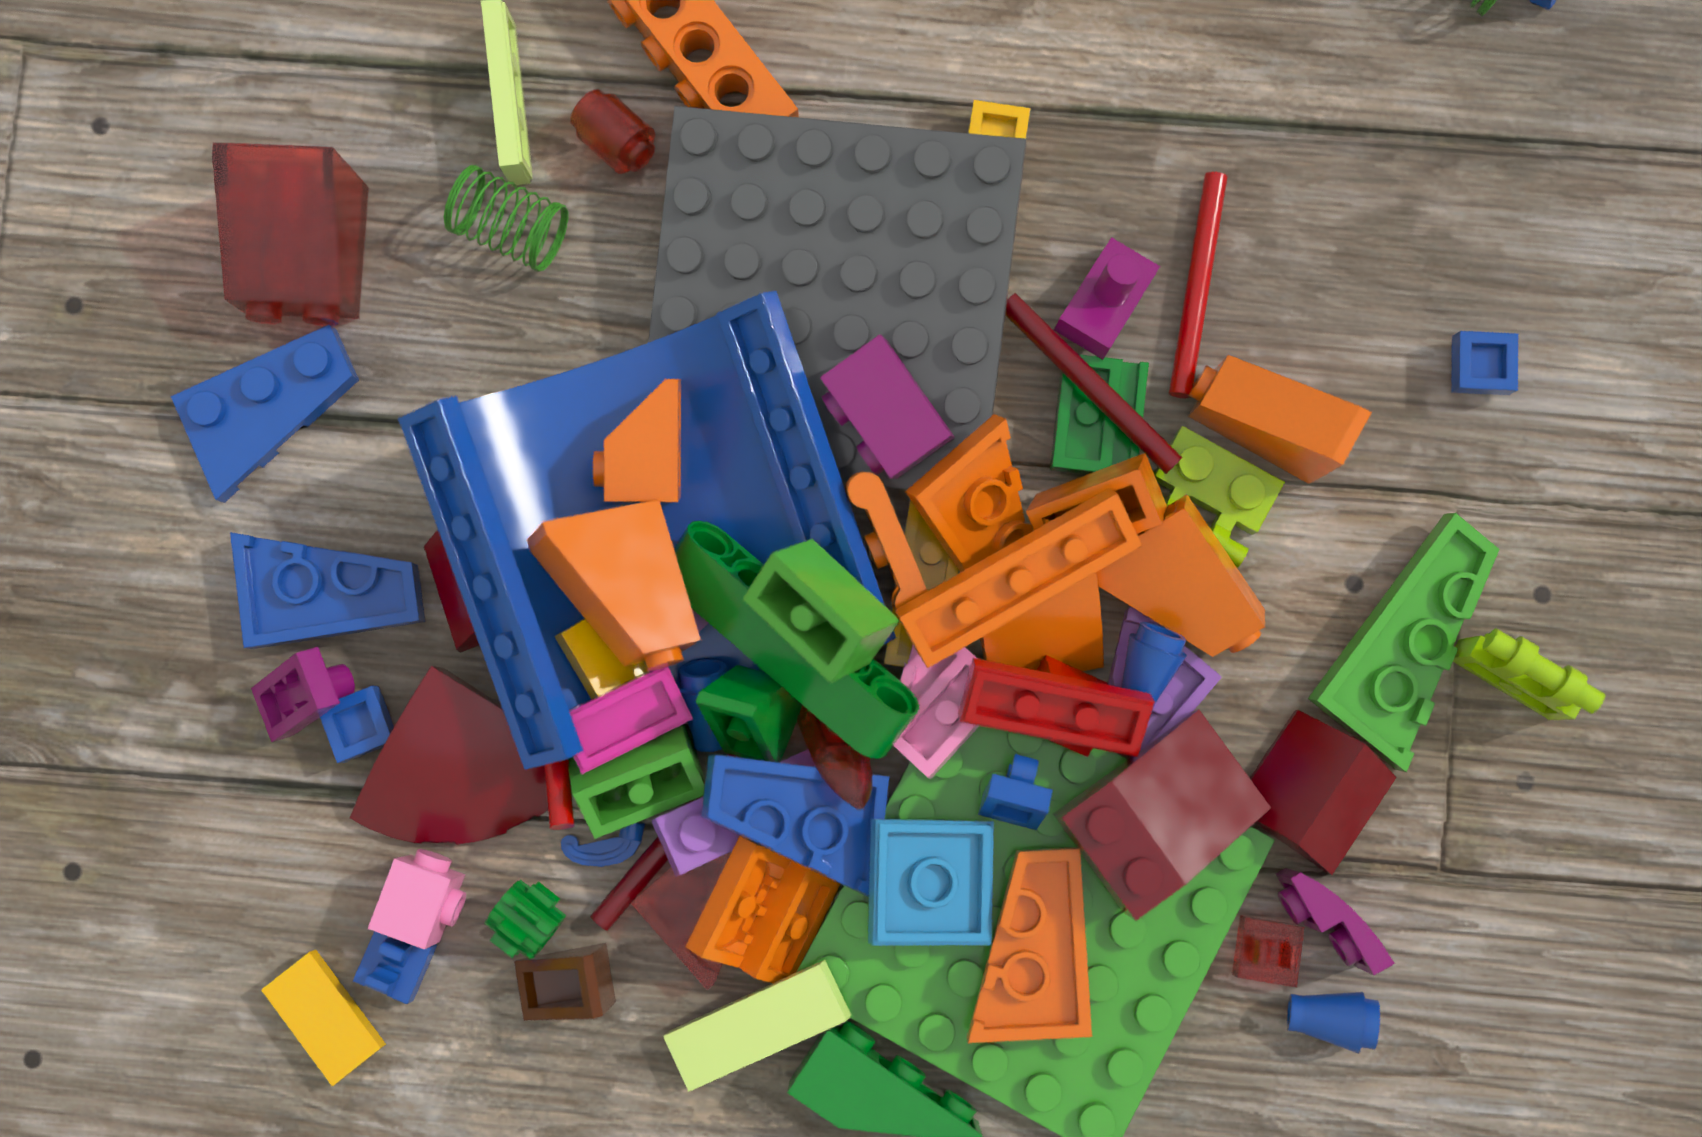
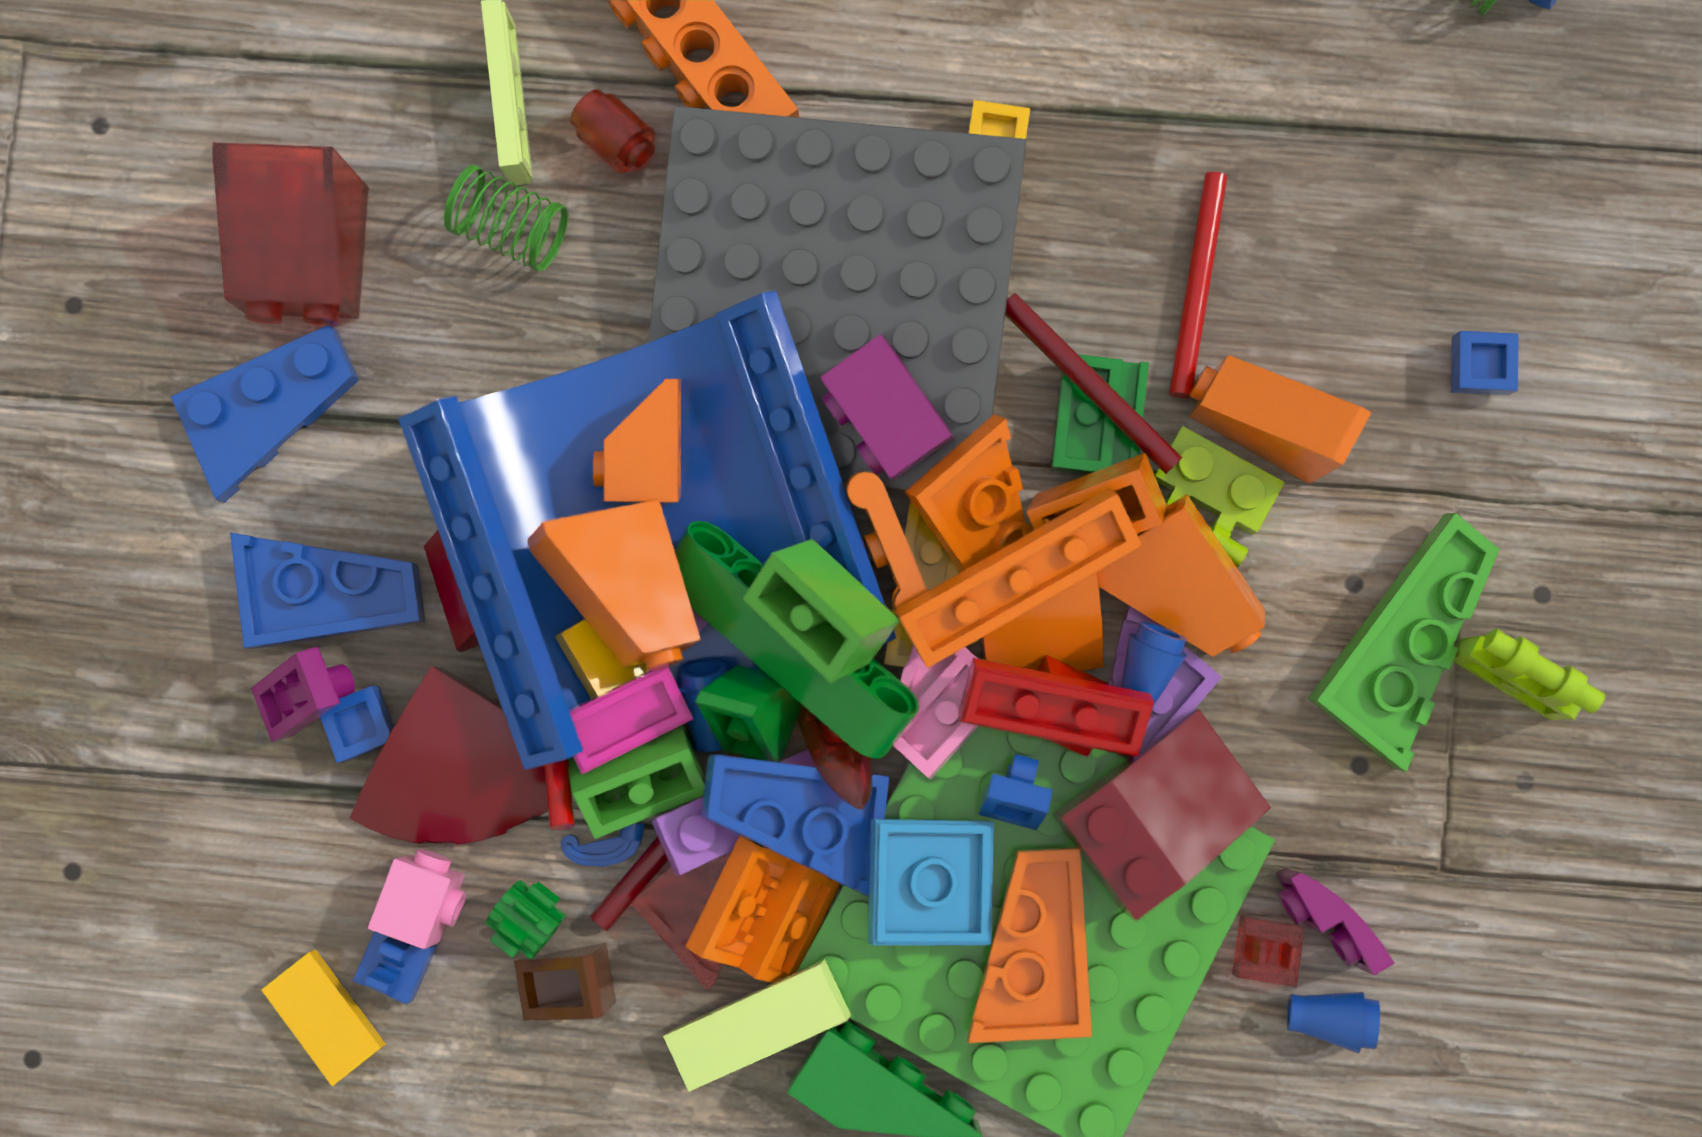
magenta tile [1053,237,1160,360] -> none
dark red slope [1250,710,1397,875] -> none

